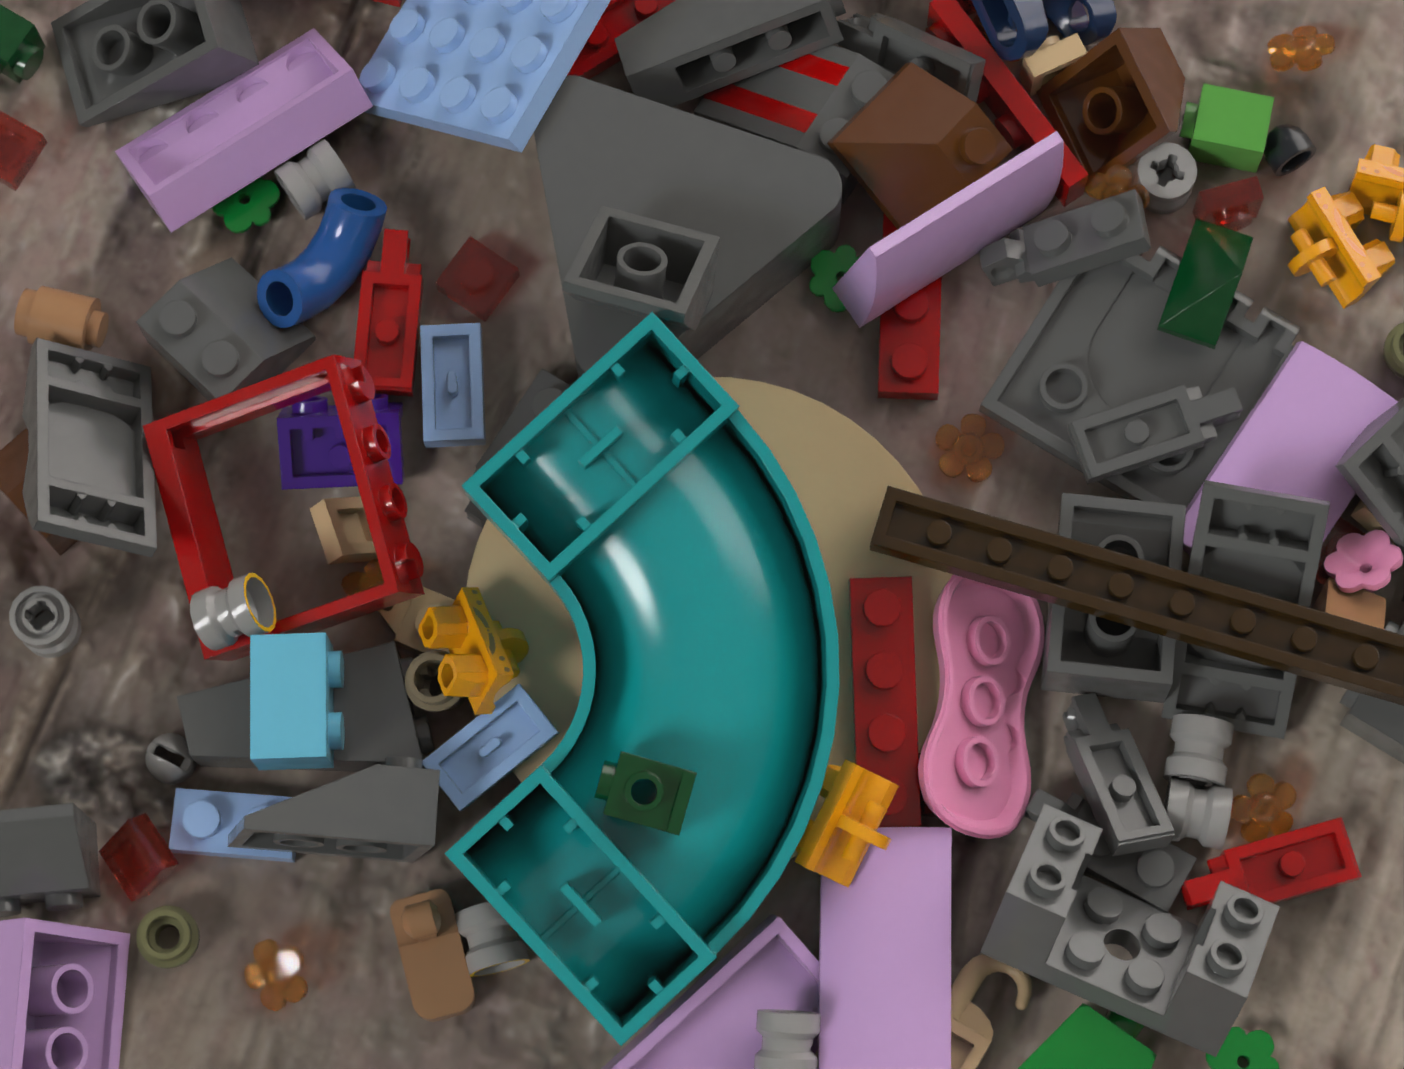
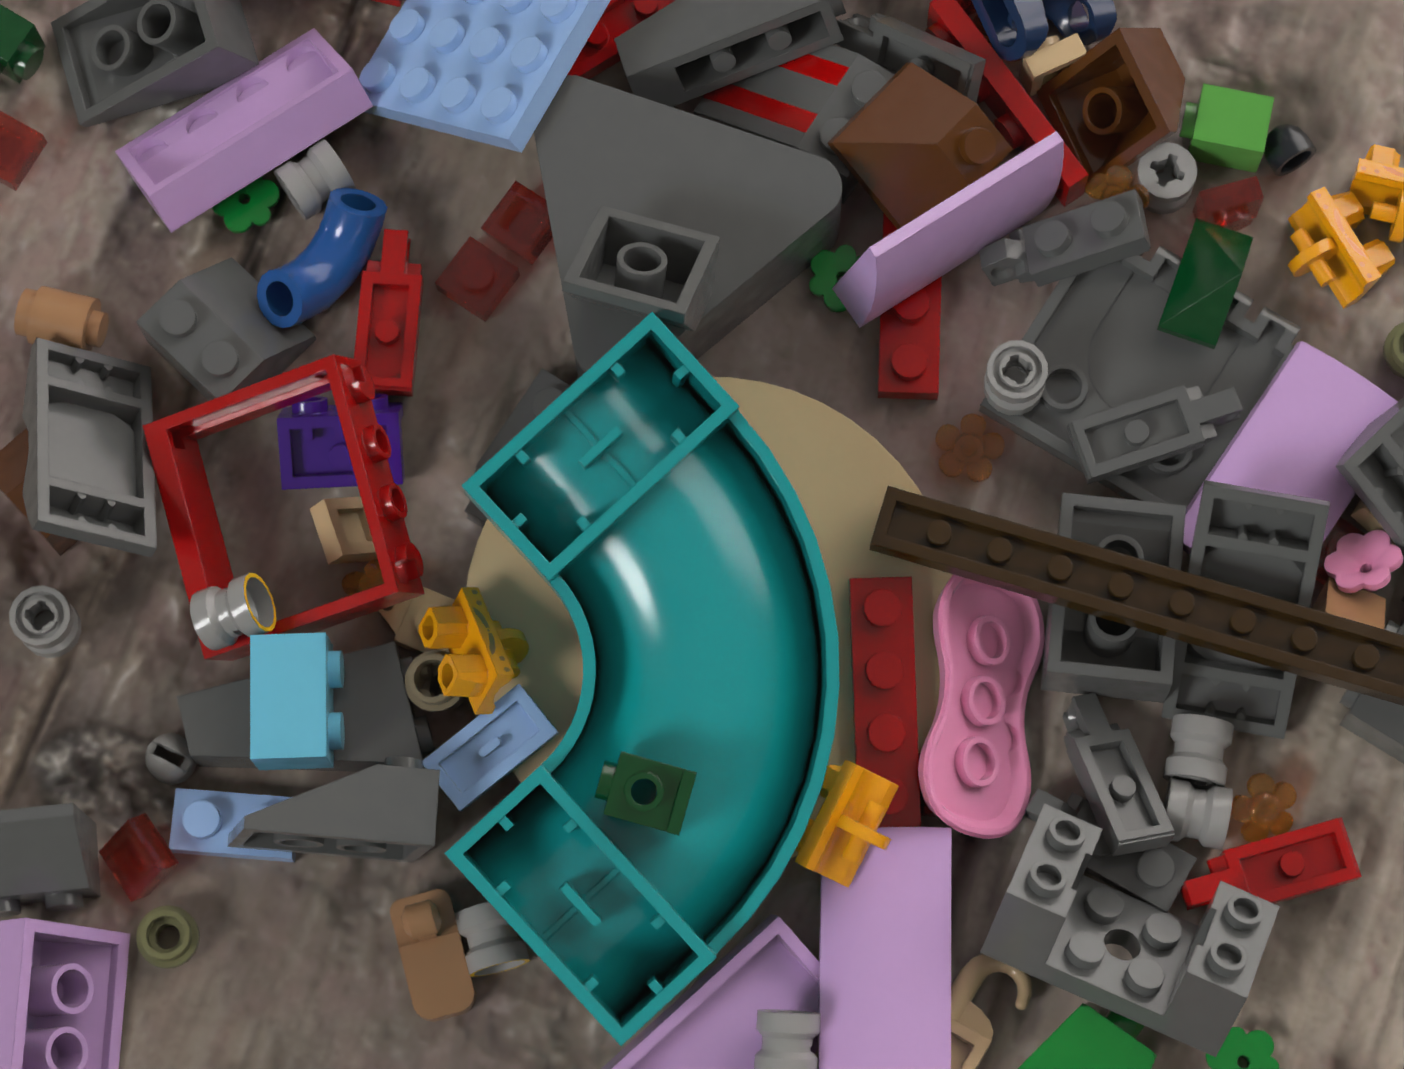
clear orange plant [244,939,308,1011] -> none
light blue plate [420,323,486,448] -> none
clear orange plant [1267,26,1336,71] -> none
none -> clear red plate [481,181,553,265]
none -> light grey wheel [983,340,1048,415]

